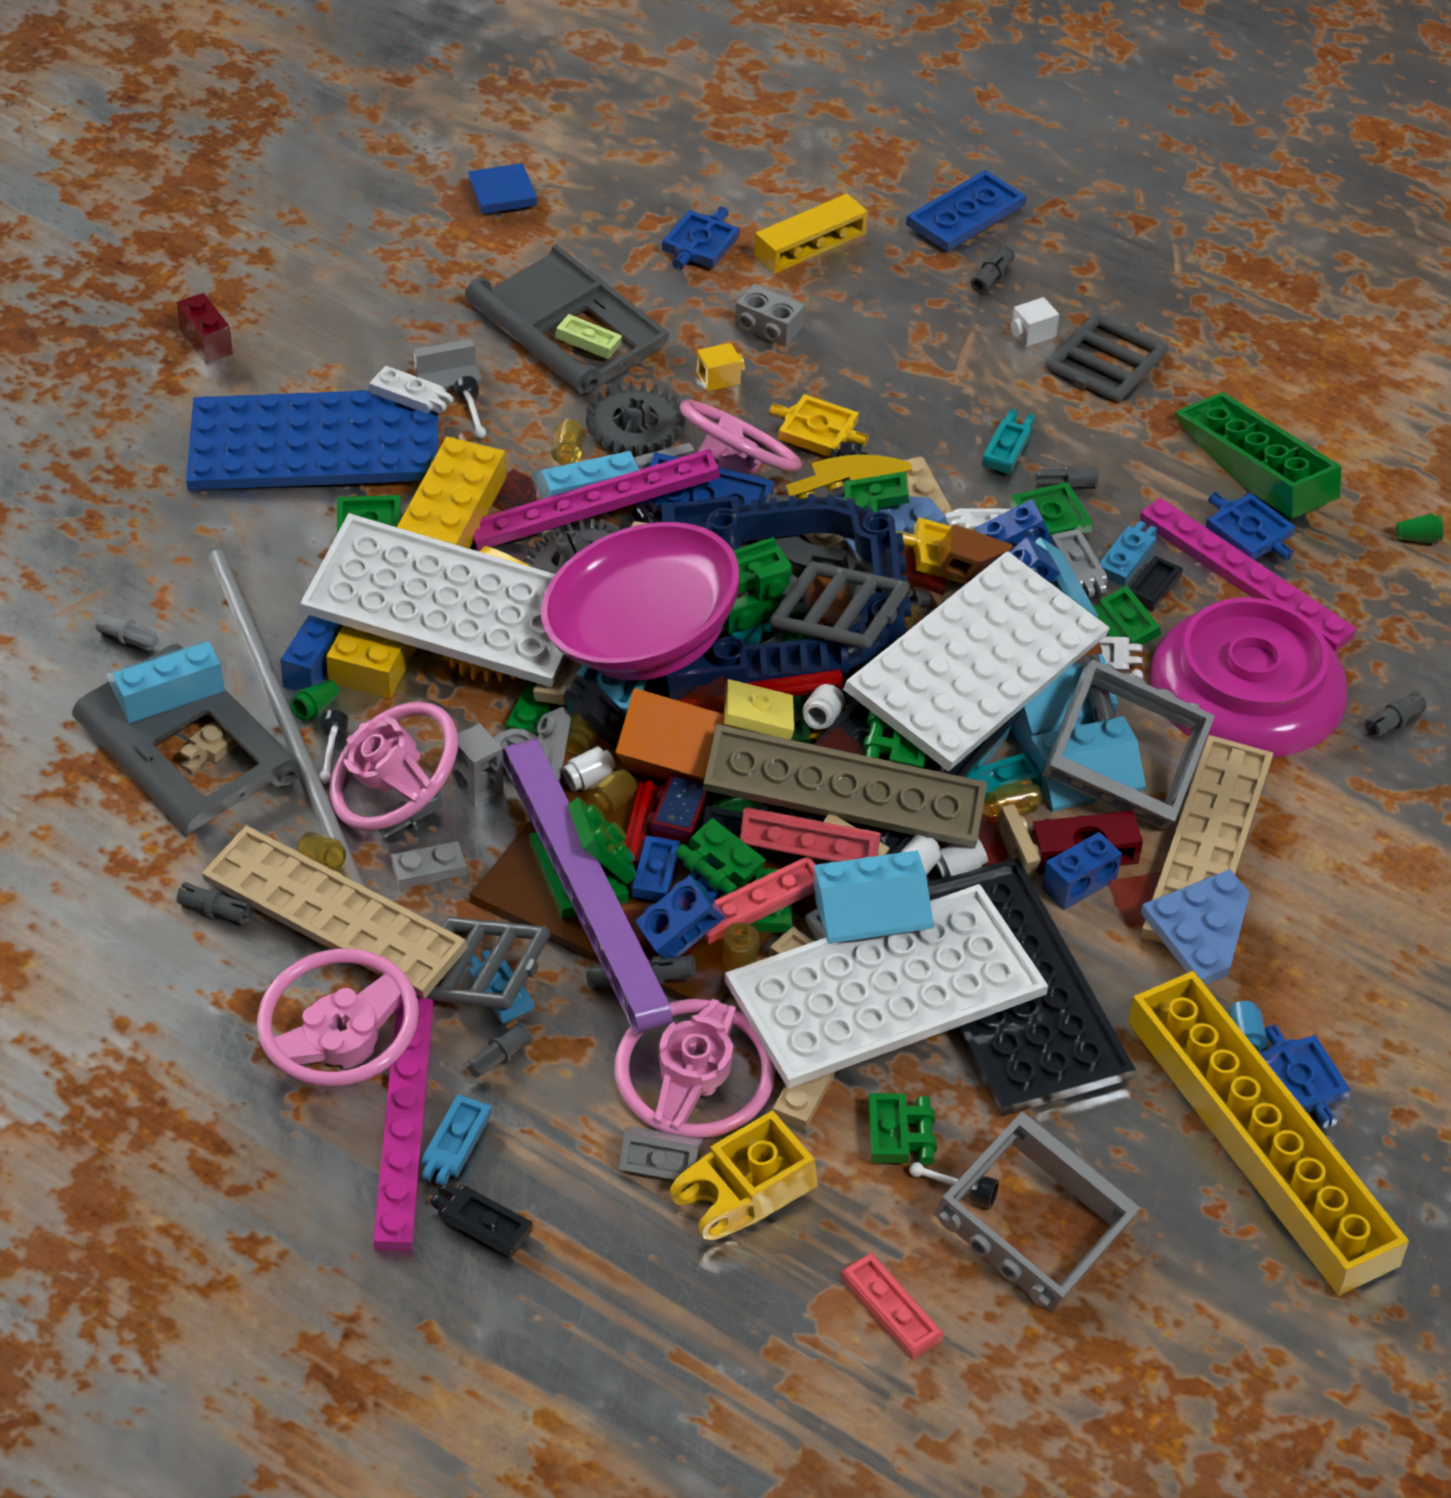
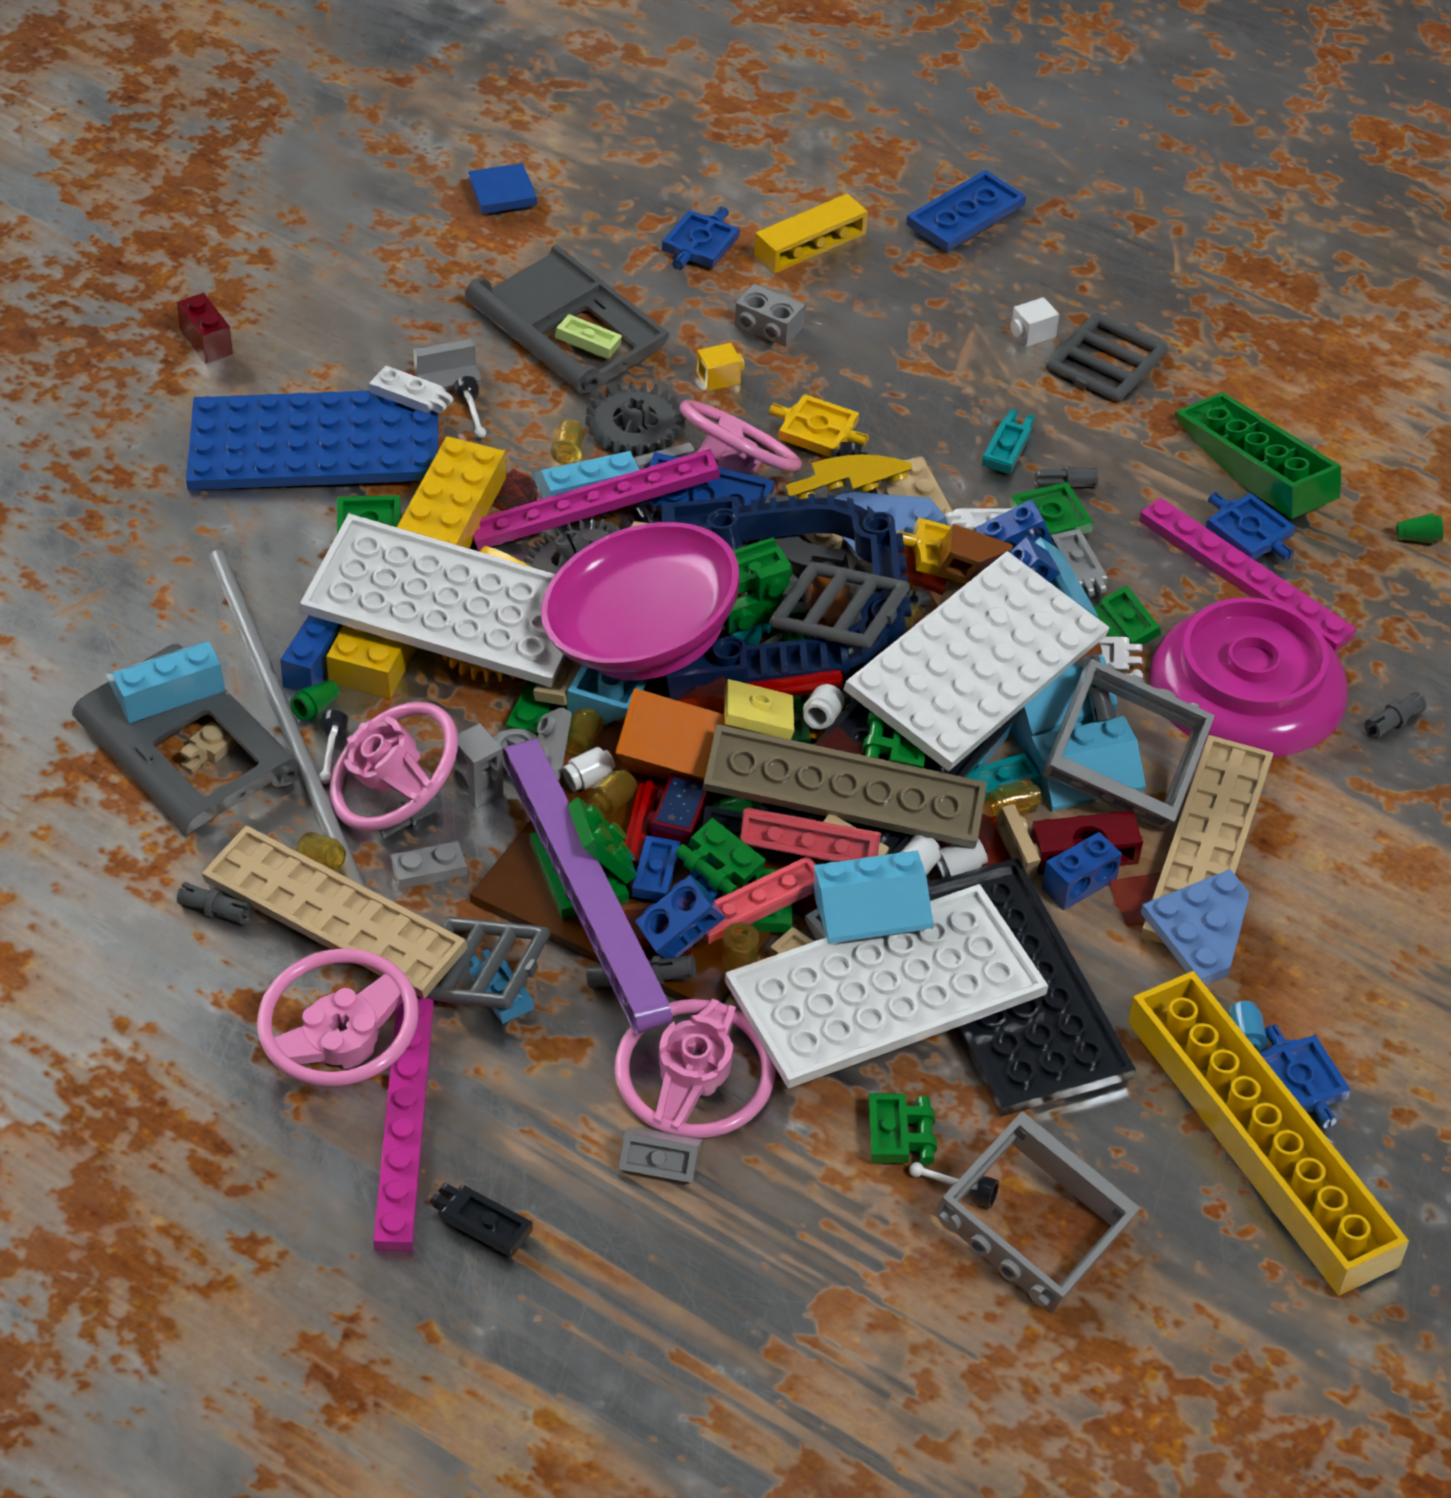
light grey axle [96,612,159,650] -> none
dark azure hinge [422,1094,492,1186] -> none
dark grey axle [466,1023,532,1078] -> none
black hinge [566,675,626,751] -> none
yellow brick [669,1110,818,1240] -> none
tan plate [773,1072,835,1130] -> none
coral tile [841,1252,944,1360] -> none
green plate [844,471,910,512] -> none
dark grey pin [971,245,1015,293] -> none
dark azure hinge [1100,521,1157,586] -> none
black tile [1129,555,1183,612] -> none

